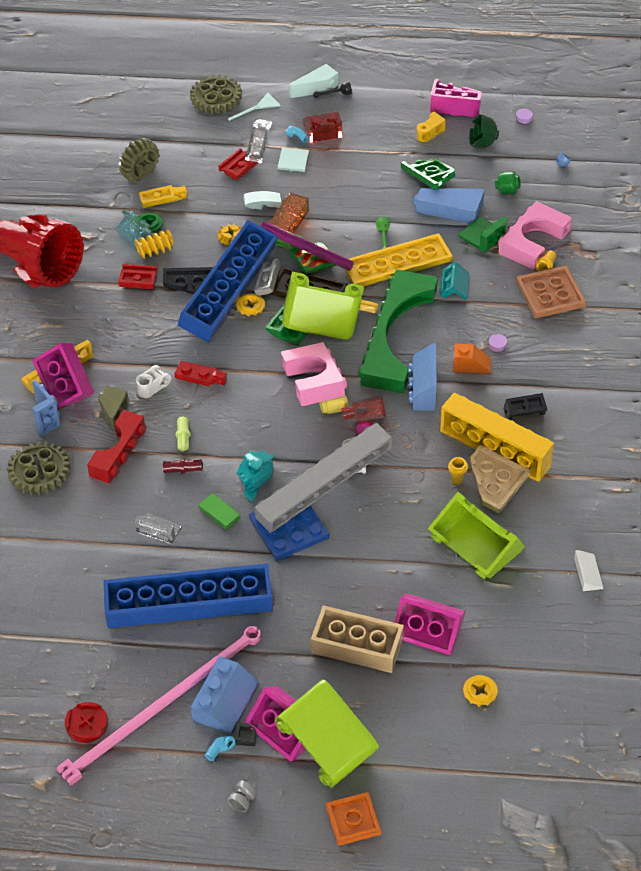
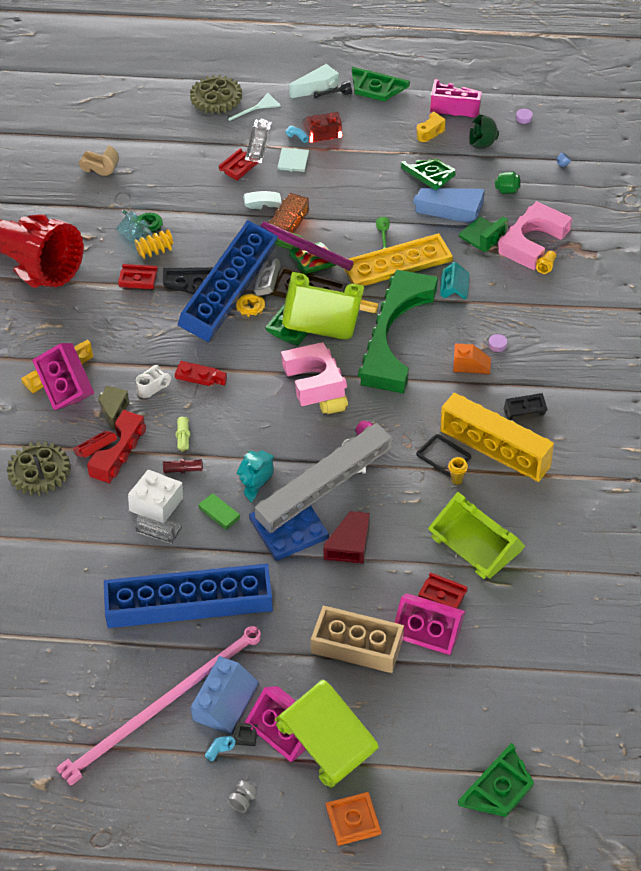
medium blue bracket [32,380,61,437] -> none
red tile [65,702,108,743] -> none
olive gear [118,137,160,182] -> none
yellow hinge [139,185,188,208] -> none
yellow gear [217,223,242,245] -> none
clear red torso [342,395,386,422] -> none
medium blue slope [409,343,437,411] -> none
yellow gear [463,675,498,707] -> none
tan plate [470,445,530,514] -> none
nougat plate [516,266,586,319] -> none
white slope [574,550,603,591] -> none
none -> red plate [73,431,117,458]
none -> tan animal [79,145,119,176]
none -> white brick [128,470,183,524]
none -> dark red slope [323,511,370,564]
none -> green wing [352,66,410,102]
none -> black piece [416,434,471,477]
none -> red plate [418,572,468,609]
none -> green wing [458,743,534,817]

